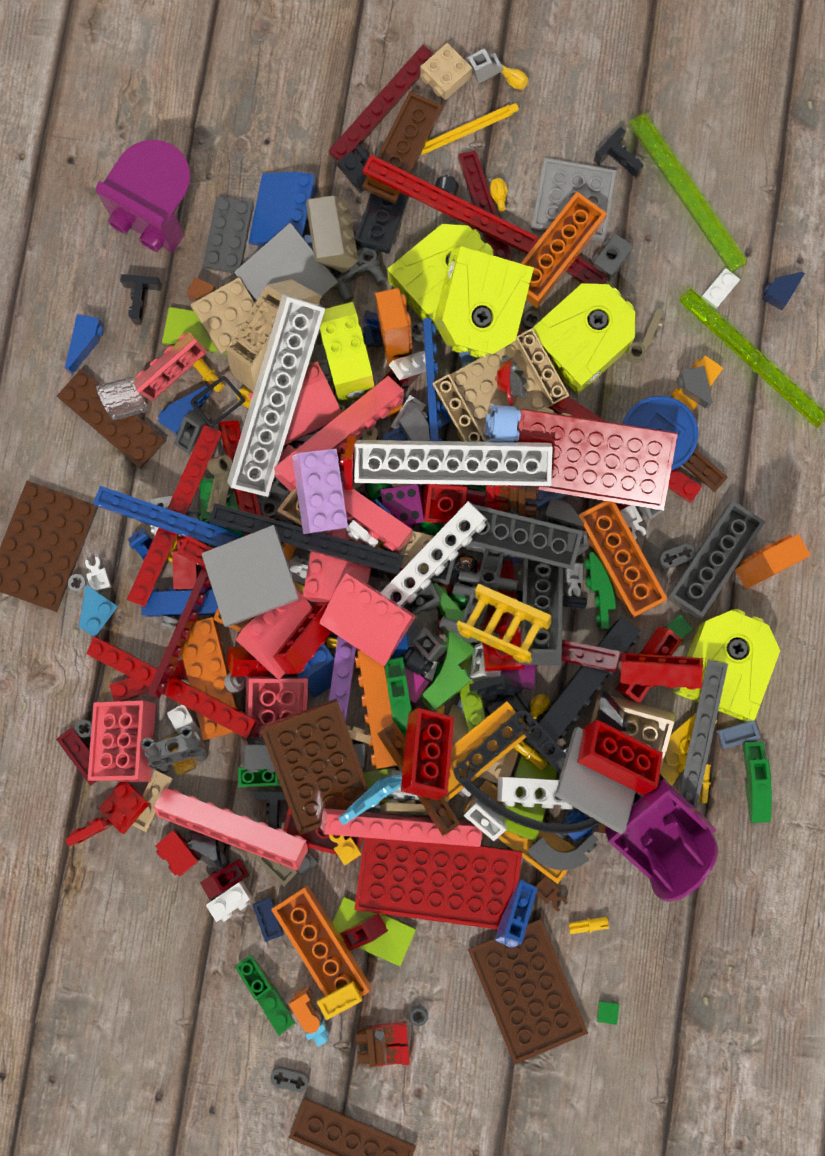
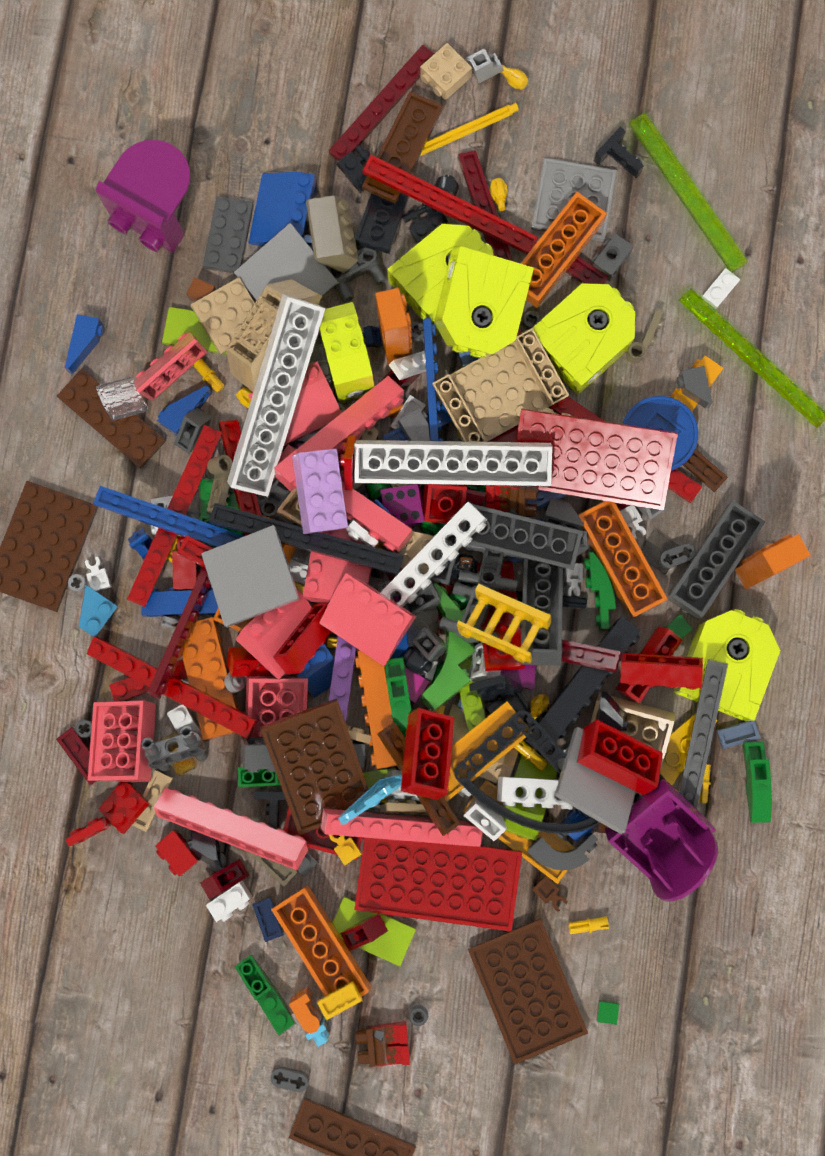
black bracket [120,274,162,325] -> none
black piece [190,376,245,427] -> none
clear blue tile [364,310,379,327] -> none
light blue brick [485,404,521,442] -> none
hair [495,356,528,406] -> none
blue slope [495,880,538,948] -> none
dark blue slope [762,272,805,311] -> none
none -> black plate [402,204,449,244]

